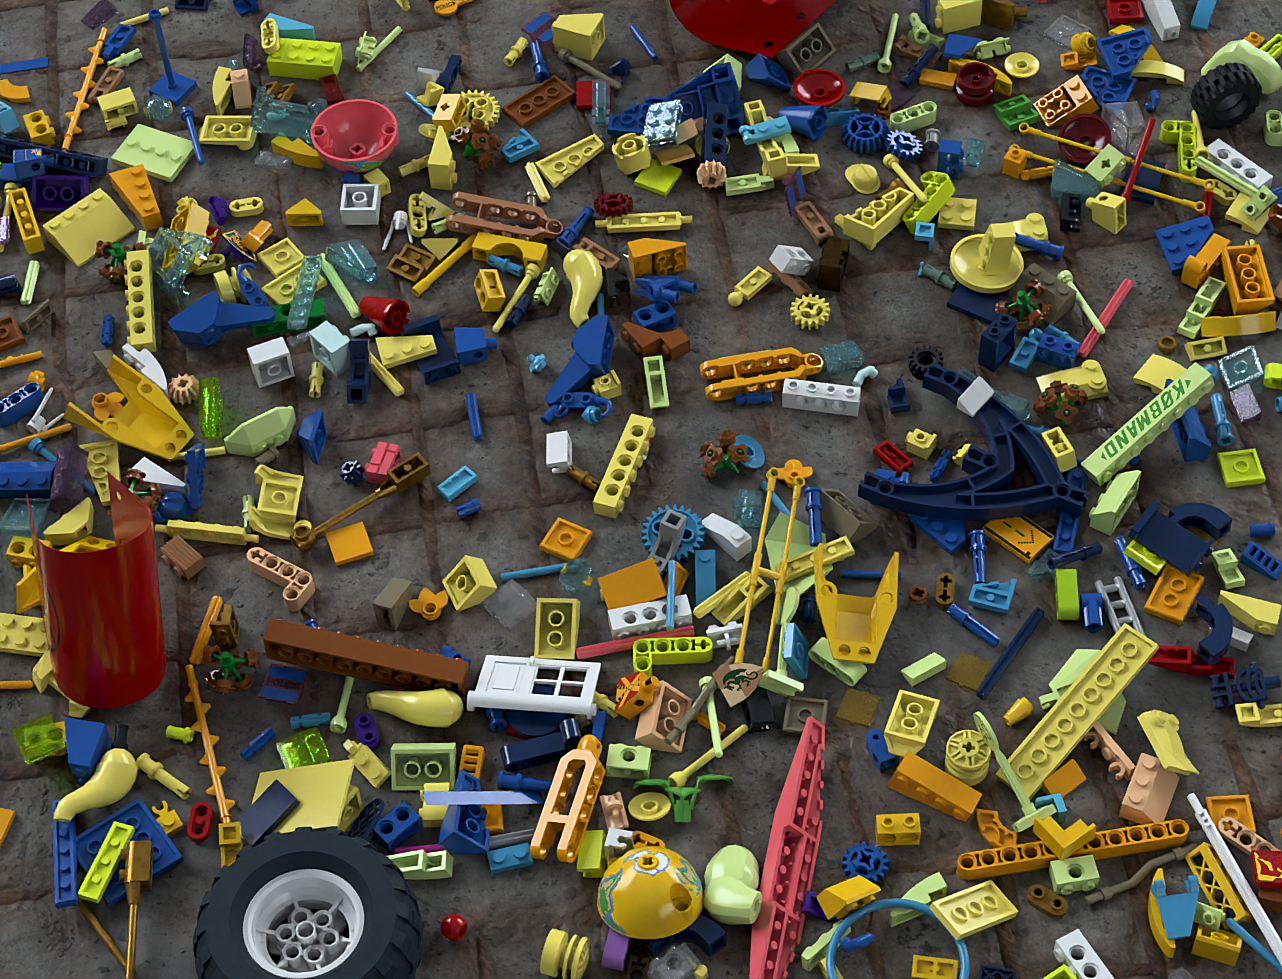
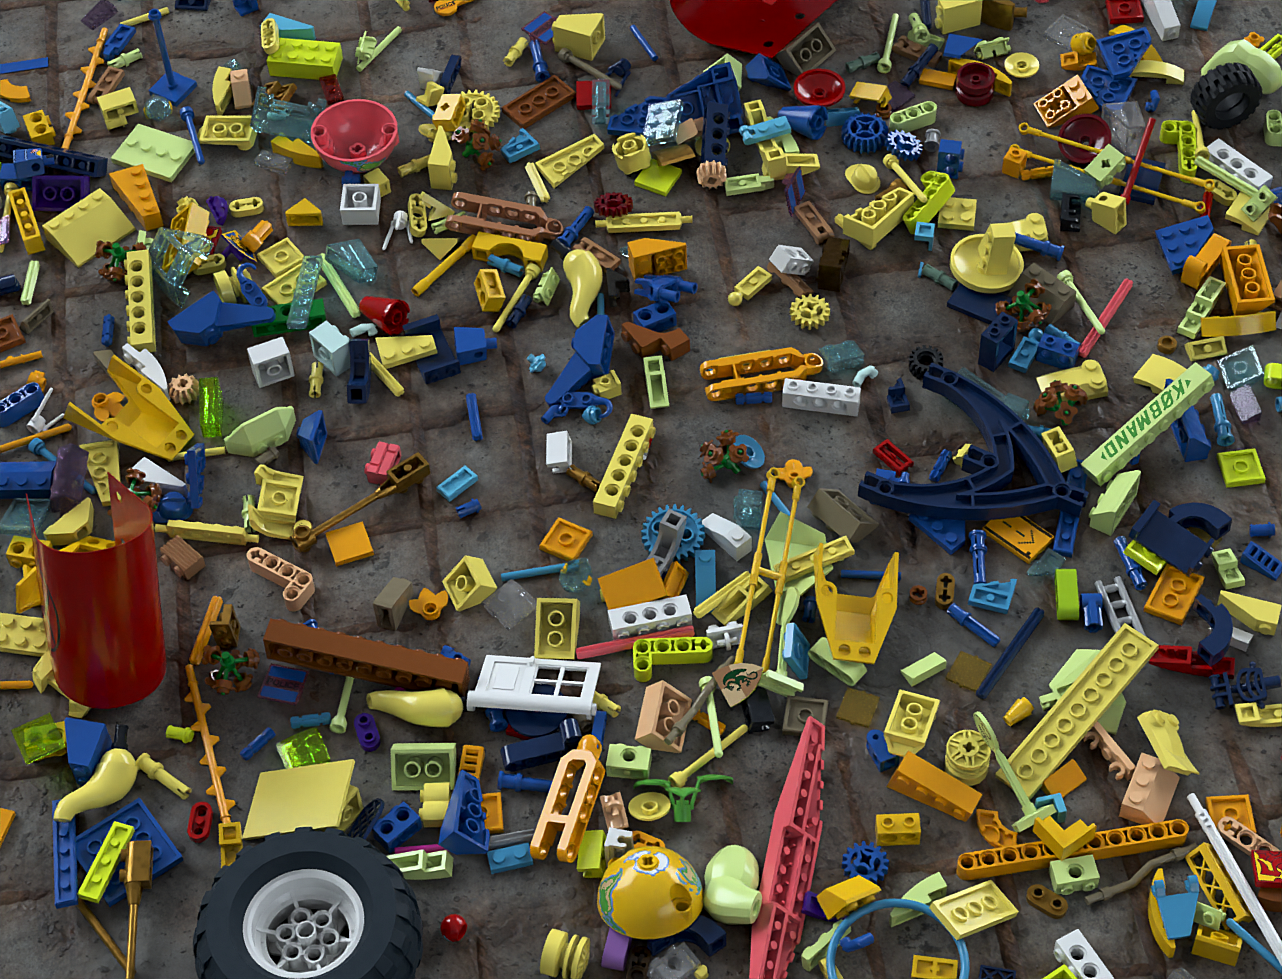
yellow plate [152,801,185,837] -> none
dark blue tile [236,779,300,847] -> none
slope [243,33,263,72] -> none
clear arm [286,329,312,349] -> none
dark blue gear [340,460,364,485] -> none
light yellow hinge [343,739,391,789] -> none
pearl gold slope [386,243,438,284] -> none
sticker [423,791,544,805] -> none
light orange torso [615,671,660,721] -> none
dark azure bar [666,560,676,630] -> none
blue pin [804,486,823,547] -> none
light yellow brick [905,428,937,460] -> none
white slope [956,376,994,417] -> none
clear light blue brick [962,138,986,168] -> none
bright green slope [992,94,1041,131] -> none
dark blue pin [1047,541,1103,570] -> none

